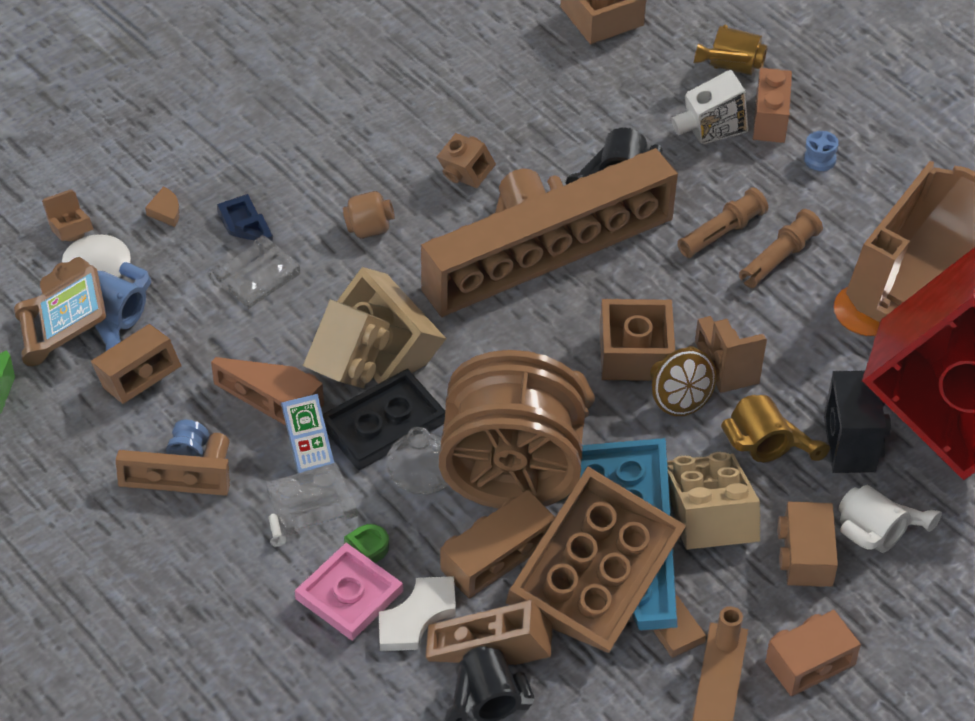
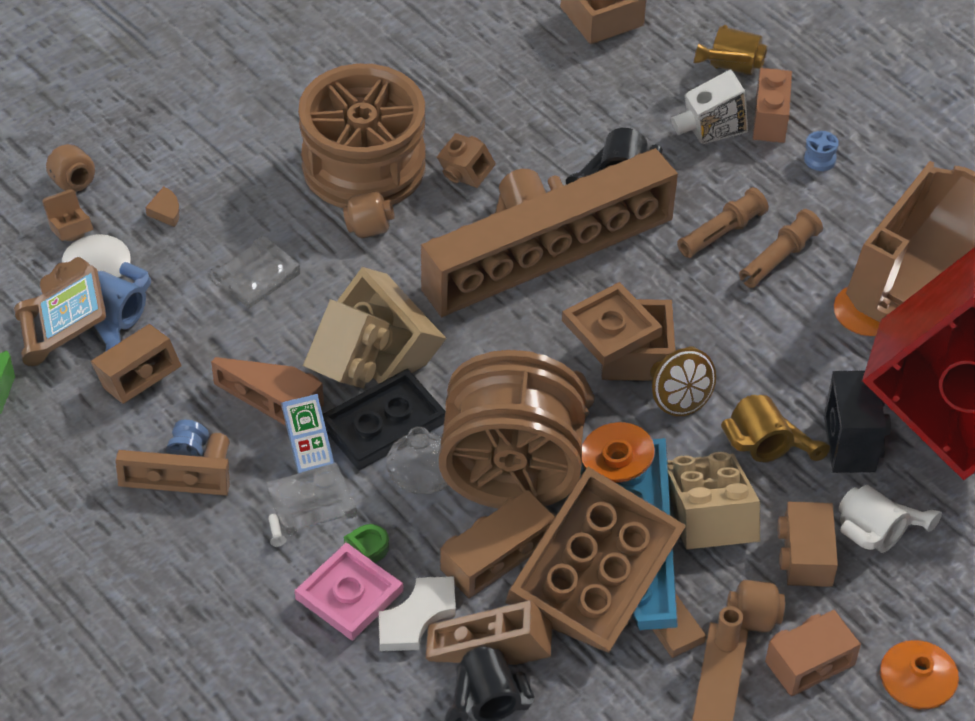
dark blue slope [217,194,273,243] -> none
medium nougat panel [695,316,767,393] -> none
none -> medium nougat head [46,144,95,192]
none -> medium nougat wheel [298,63,426,208]
none -> medium nougat plate [562,282,662,366]
none -> orange dish [582,422,655,483]
none -> medium nougat head [727,580,785,632]
none -> orange dish [880,640,959,709]

